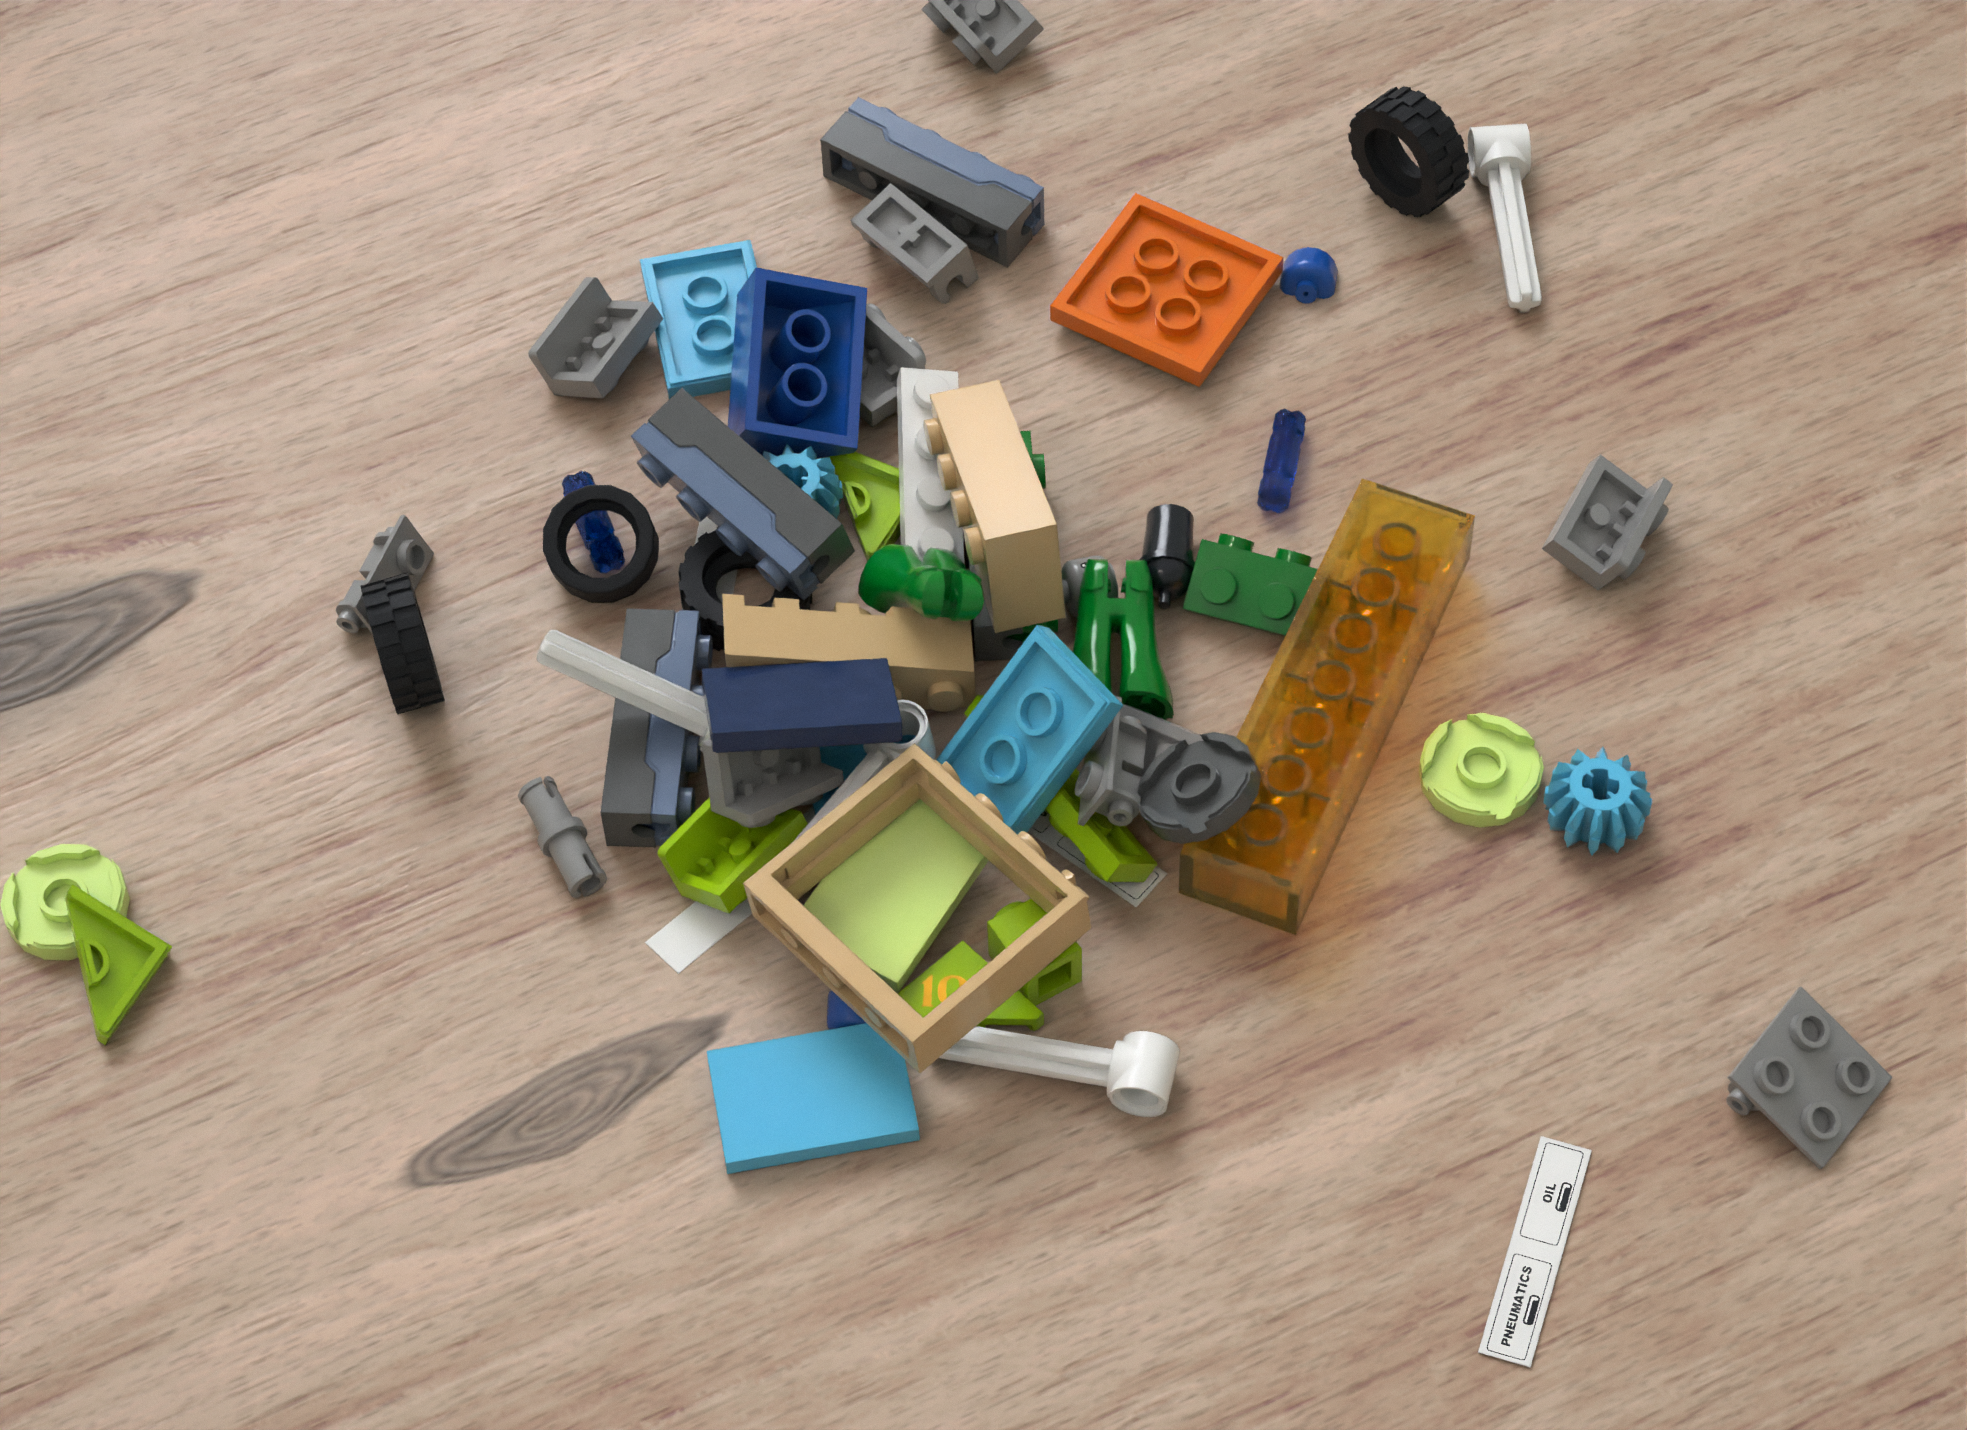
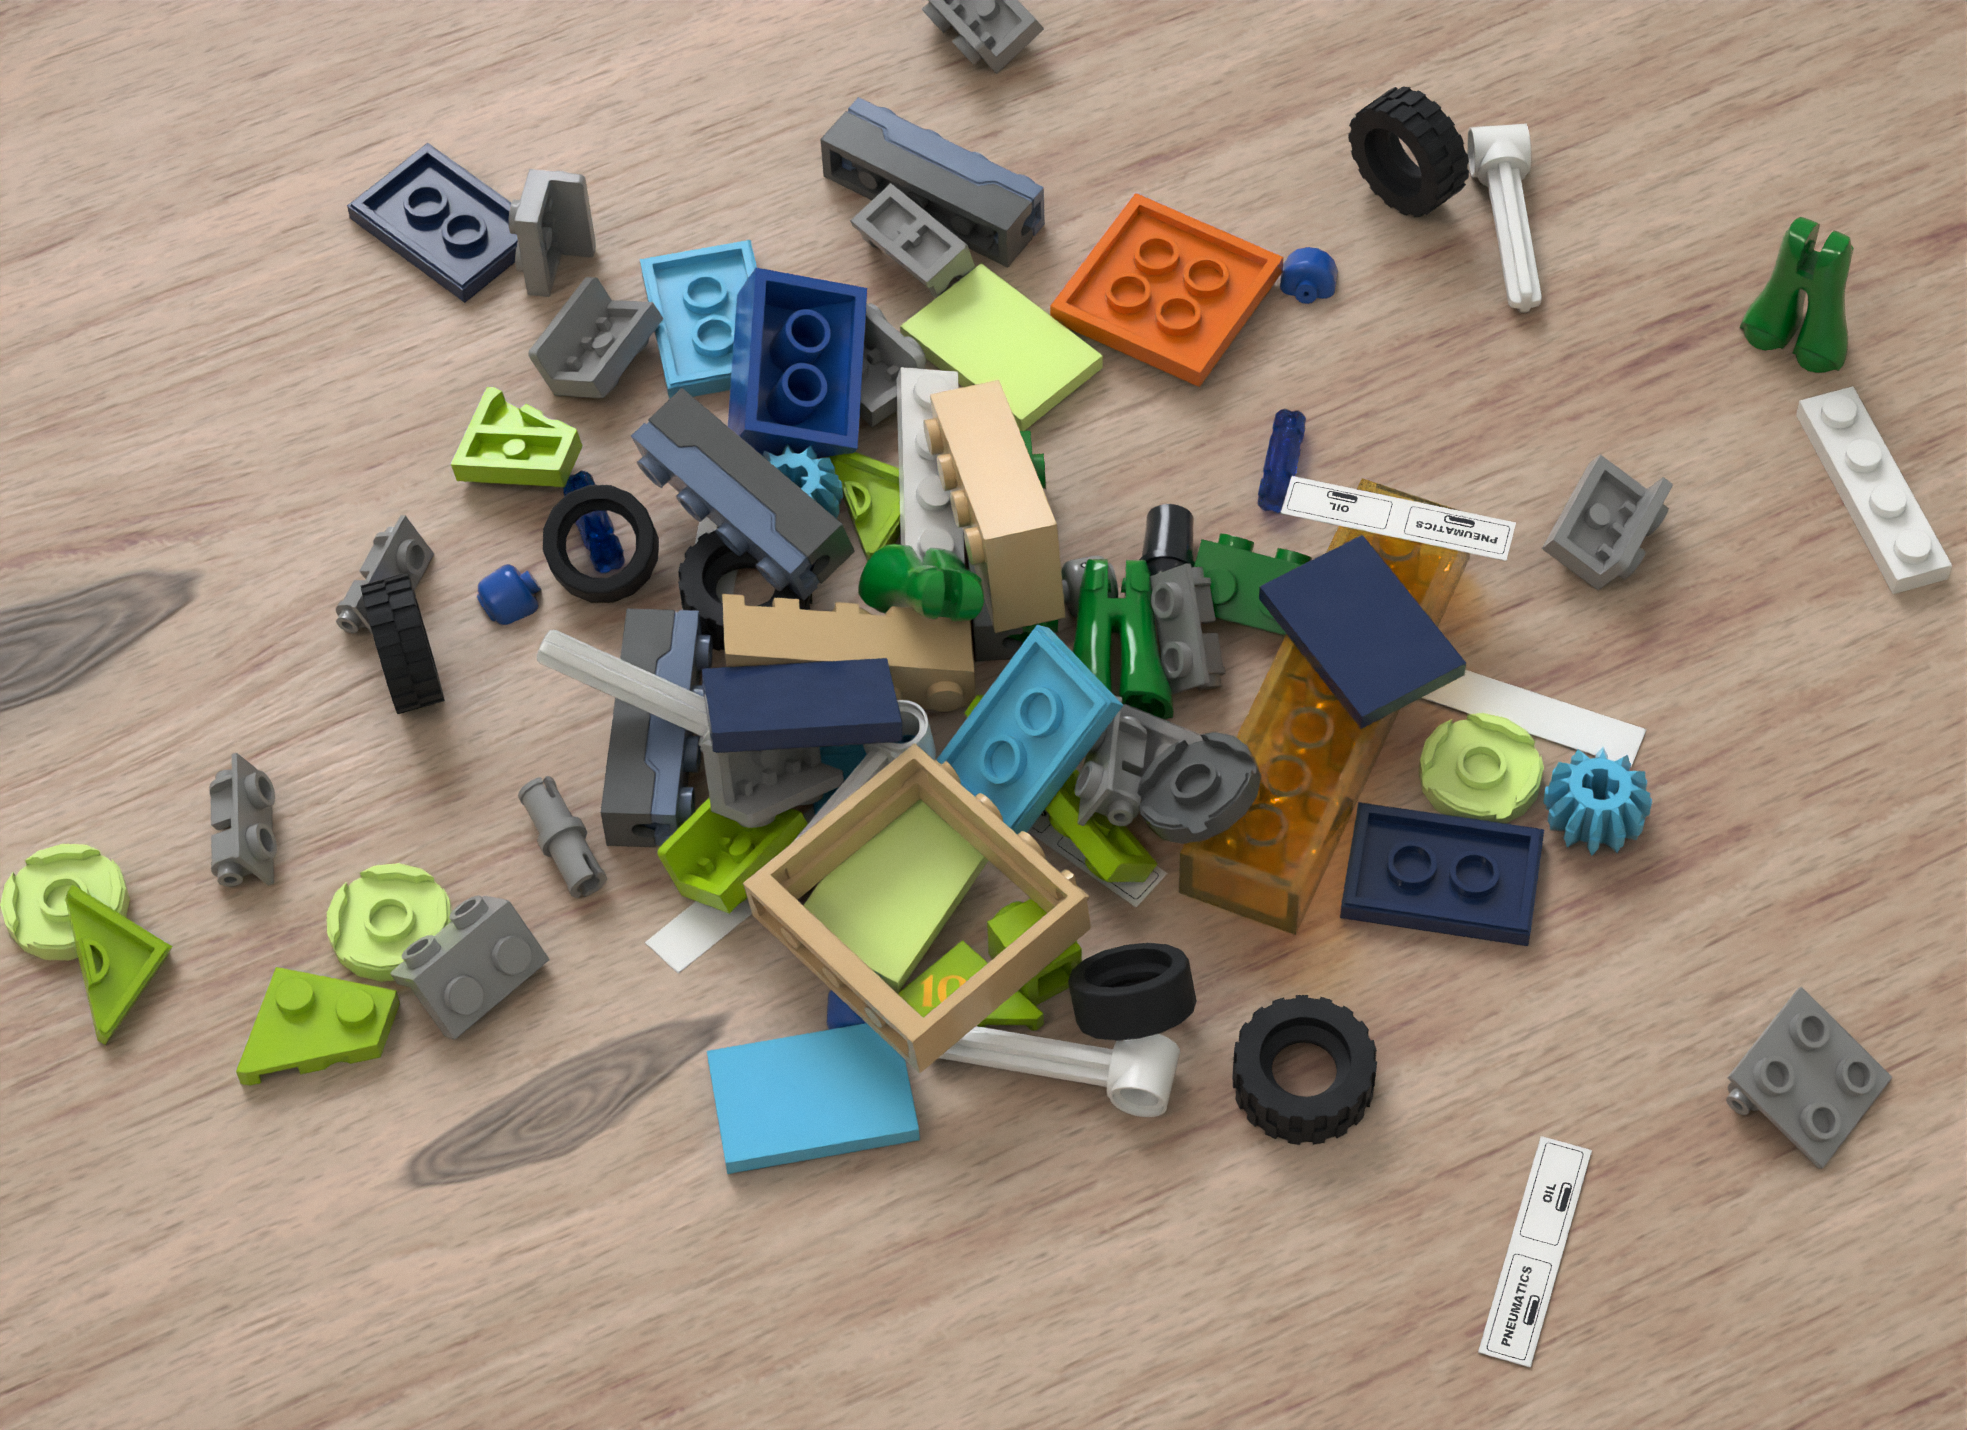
none -> light grey hinge [209,753,277,887]
none -> lime wing [236,967,400,1086]
none -> yellowish green tile [327,863,452,982]
none -> tile [347,143,518,303]
none -> light grey bracket [390,896,550,1039]
none -> lime wing [451,387,583,487]
none -> blue piece [477,564,541,625]
none -> light grey bracket [509,169,596,297]
none -> yellowish green tile [900,263,1103,431]
none -> black tyre [1068,943,1197,1041]
none -> light grey hinge [1150,563,1226,695]
none -> black tyre [1232,995,1377,1145]
none -> dark blue tile [1259,535,1466,729]
none -> white sticker [1281,476,1516,561]
none -> dark blue tile [1340,802,1544,946]
none -> white sticker [1422,670,1646,767]
none -> green piece [1739,217,1854,373]
none -> white plate [1796,386,1952,594]

